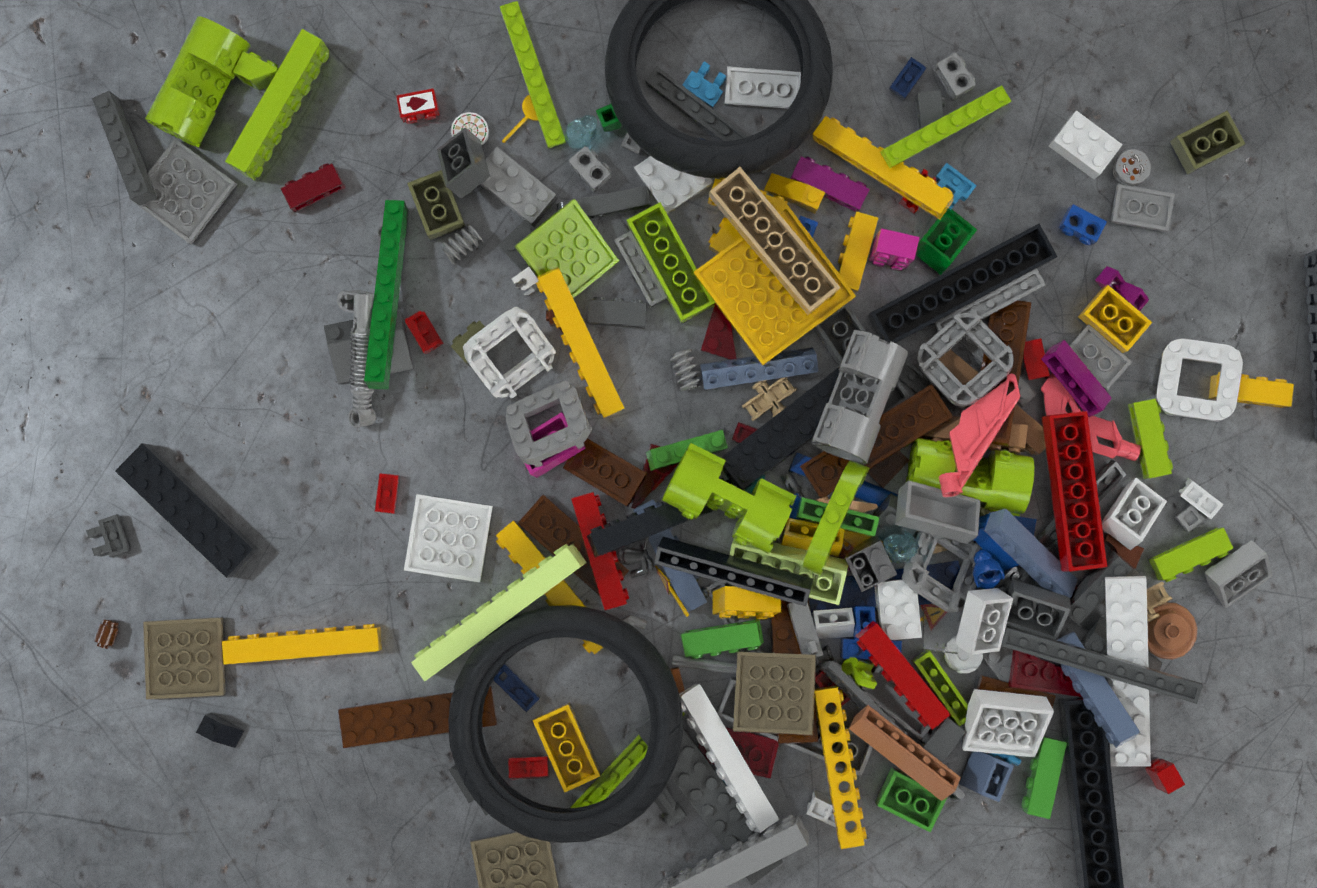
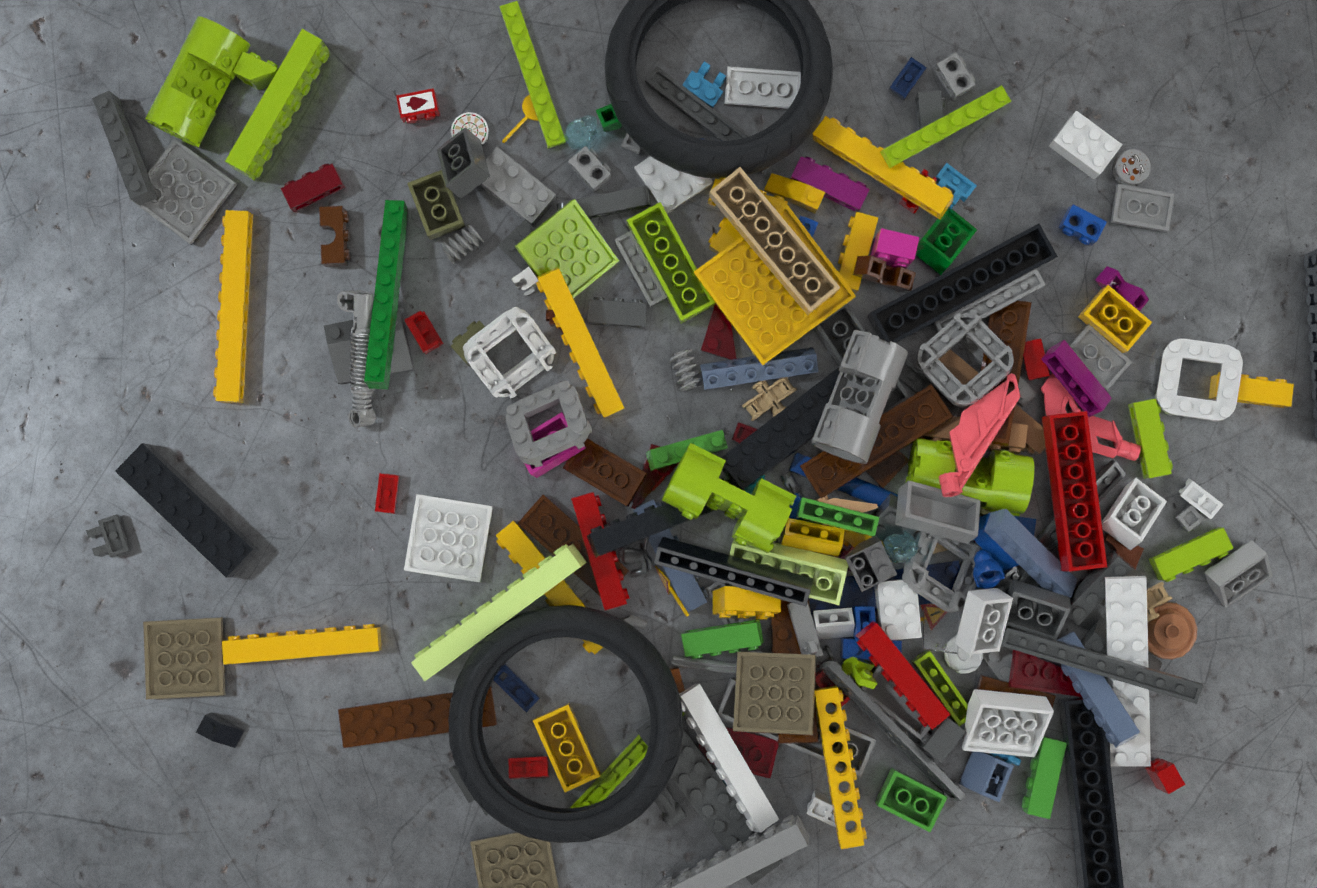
reddish brown brick [94,619,119,649] -> none
lime arch [803,460,869,575] -> none
nougat brick [849,705,961,801] -> none
olive brick [1170,110,1245,175] -> none
none -> yellow brick [213,210,253,403]
none -> reddish brown arch [319,206,351,267]
none -> reddish brown arch [853,255,916,291]

